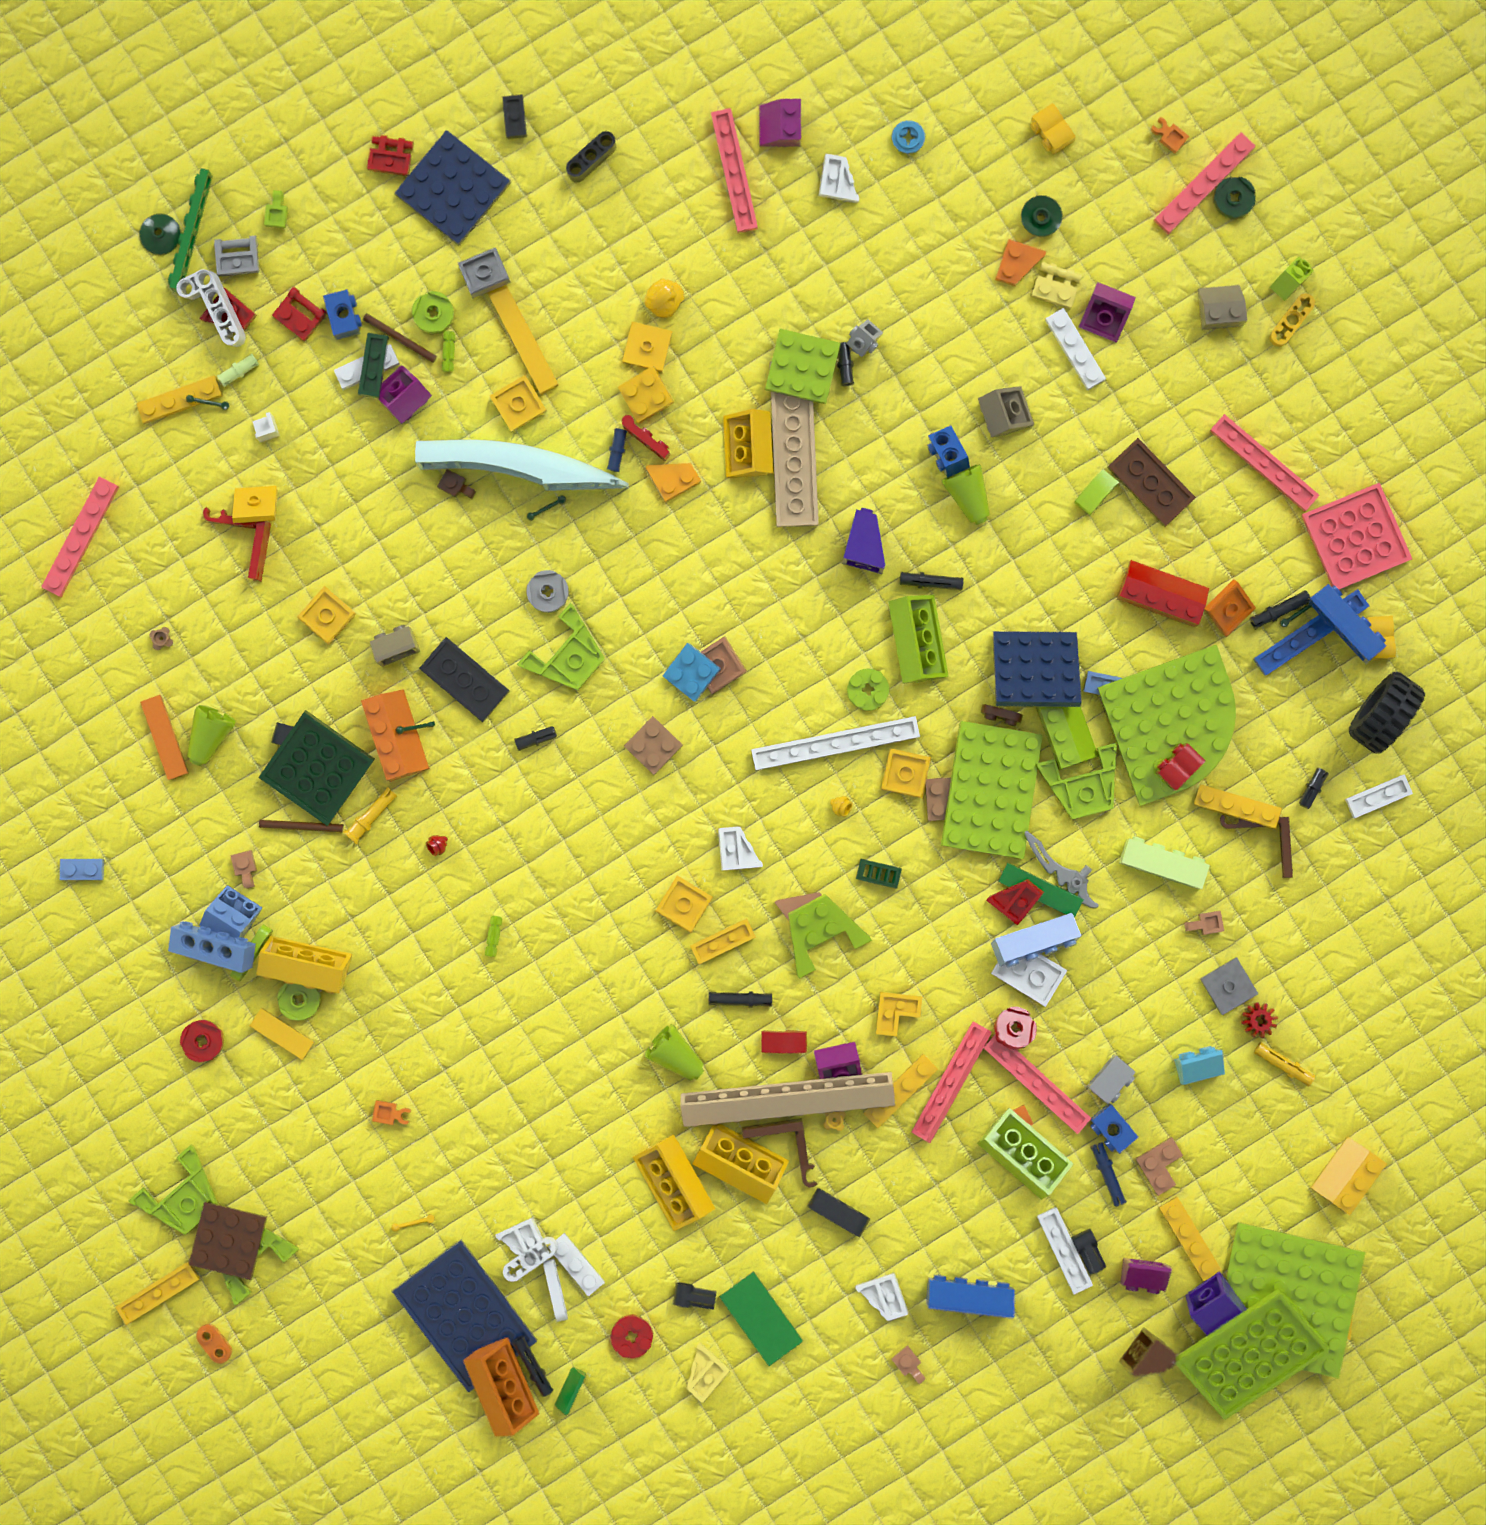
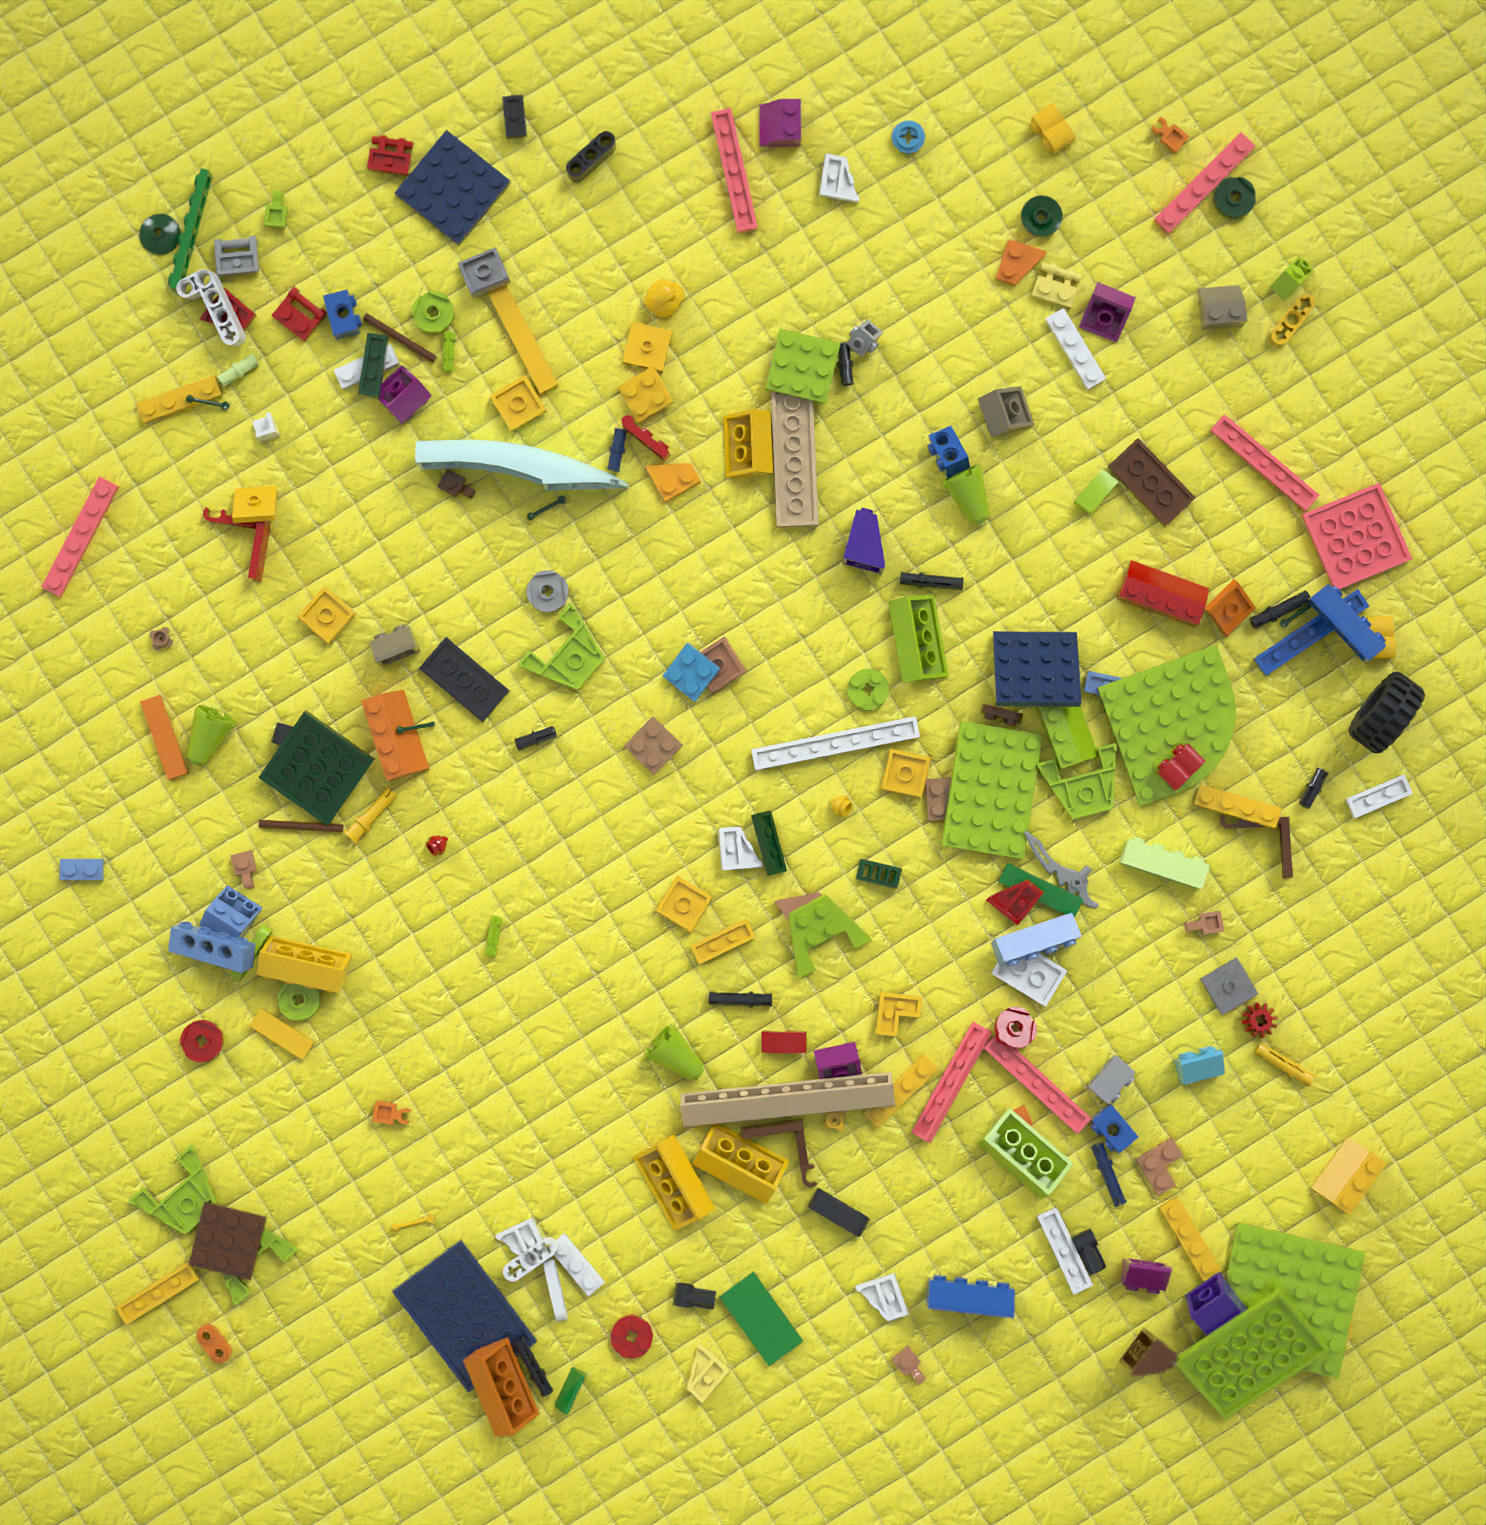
none -> dark green plate [751,810,787,876]

